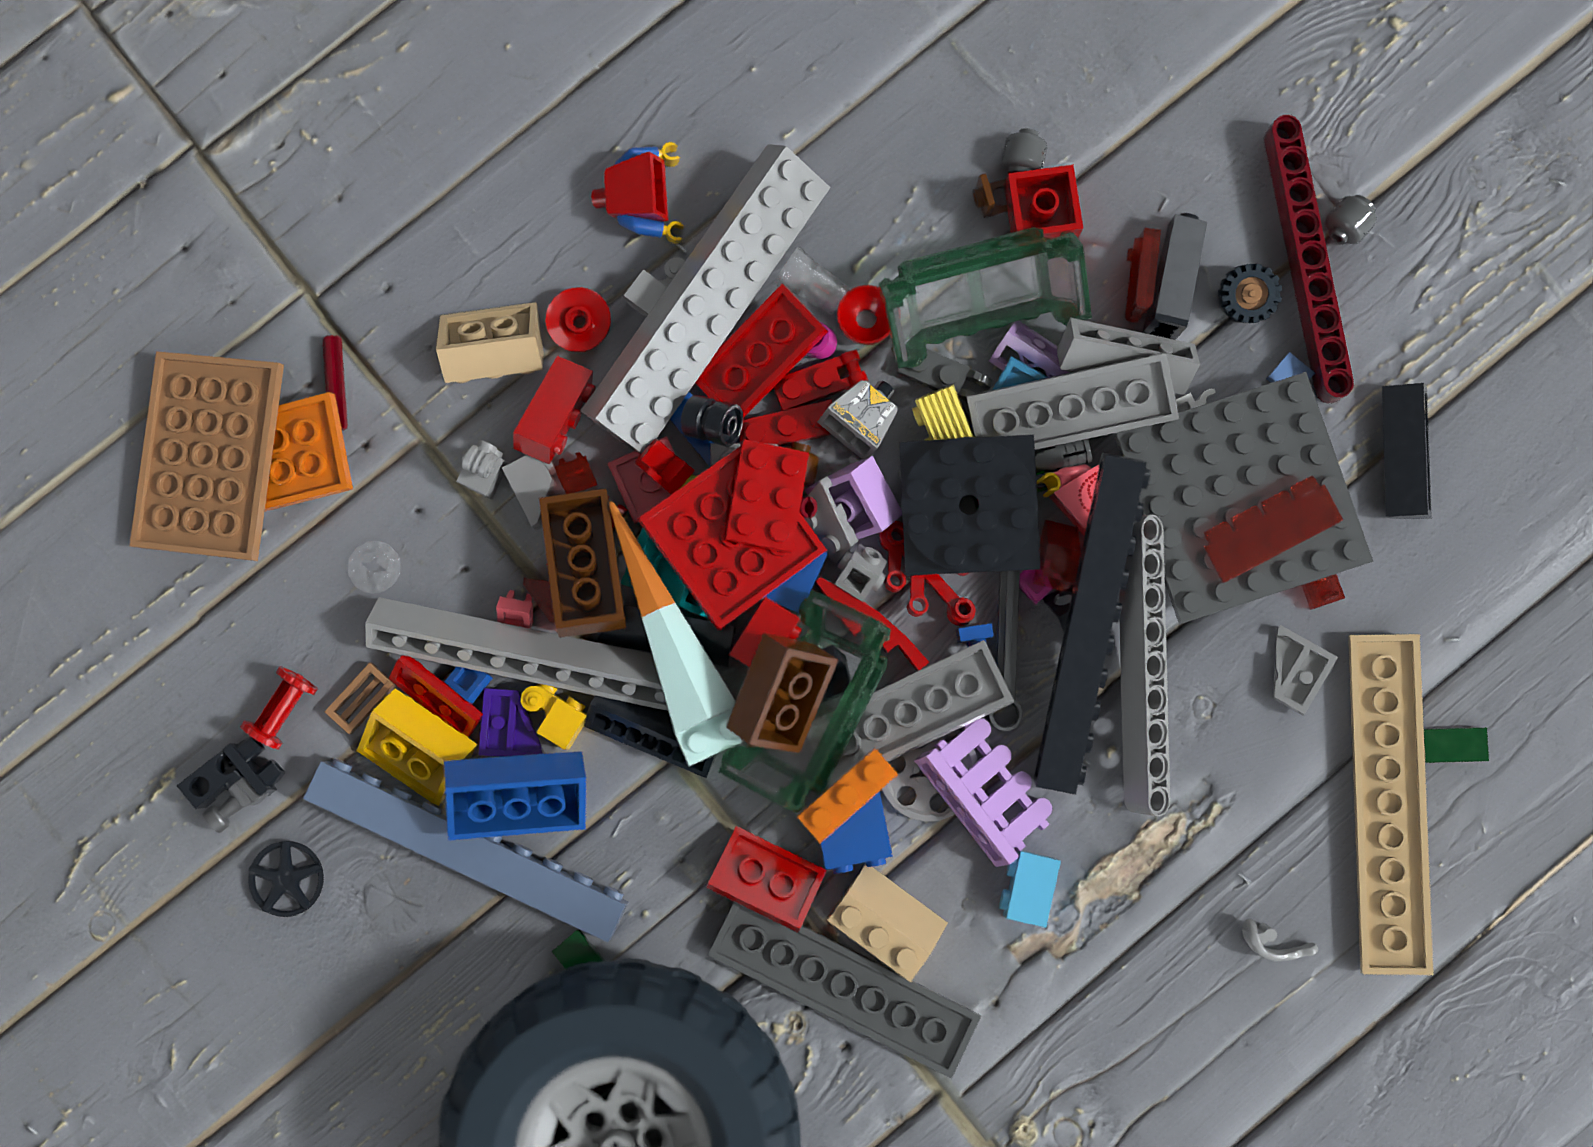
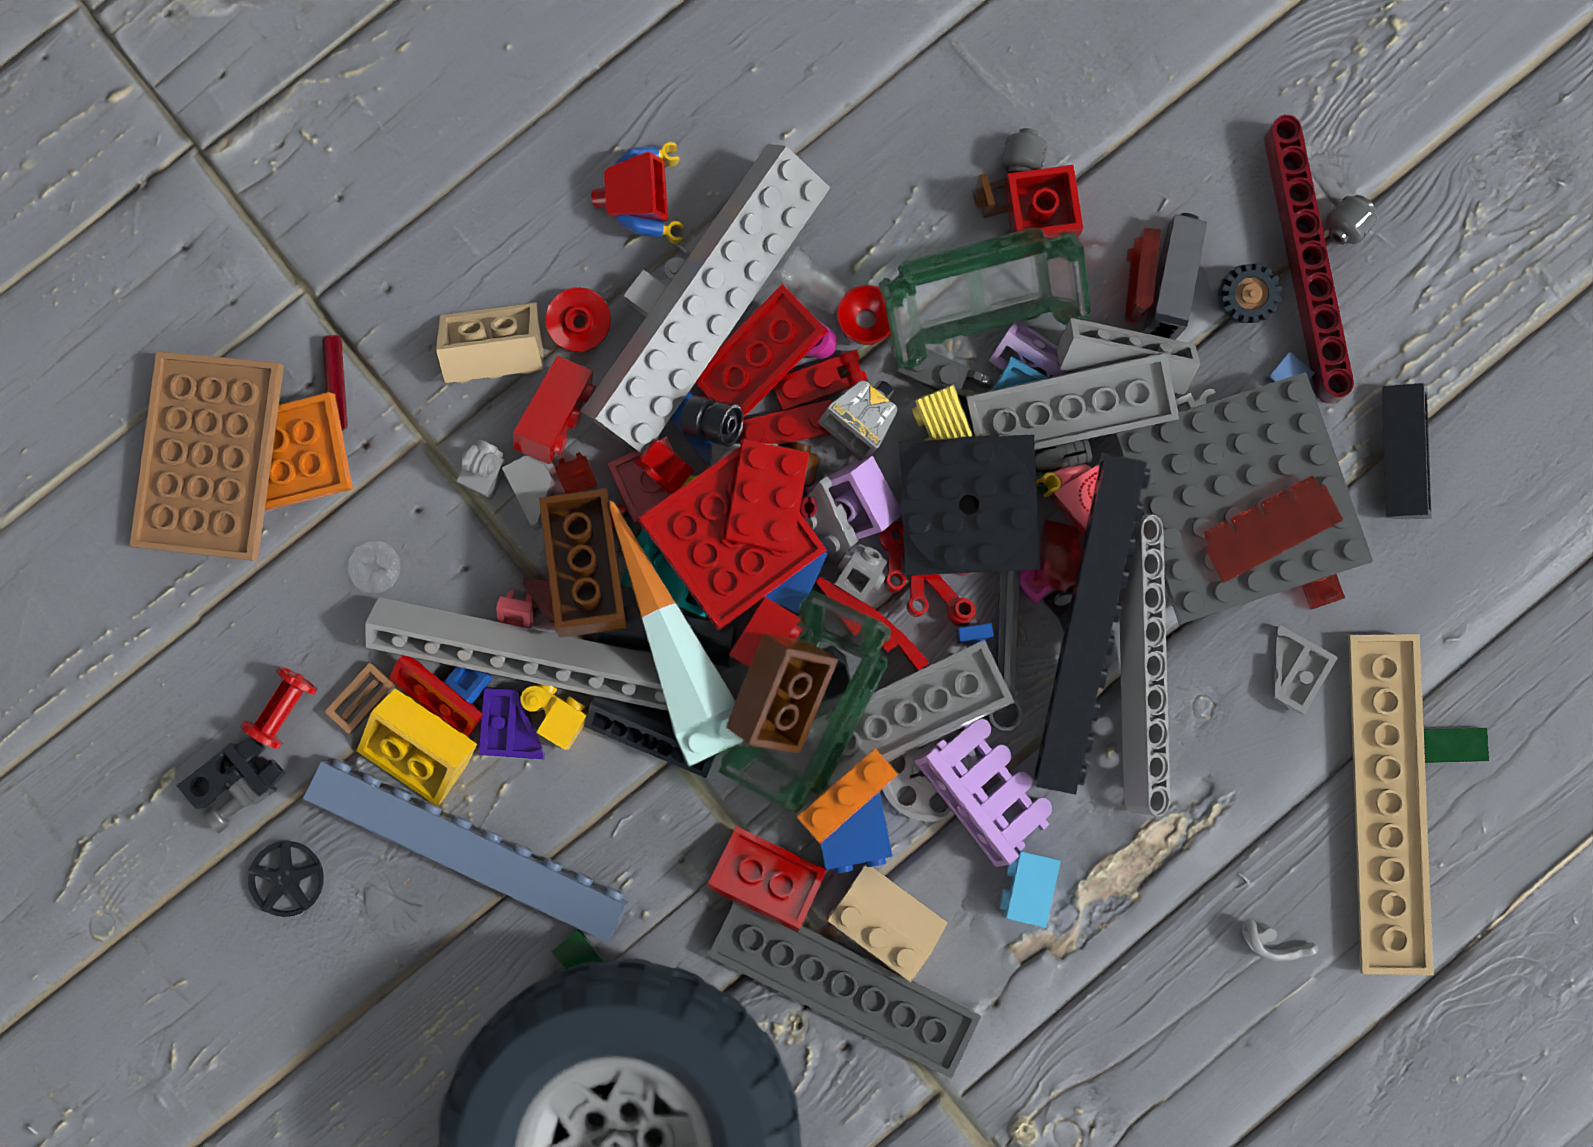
blue brick [444,751,586,840] -> none

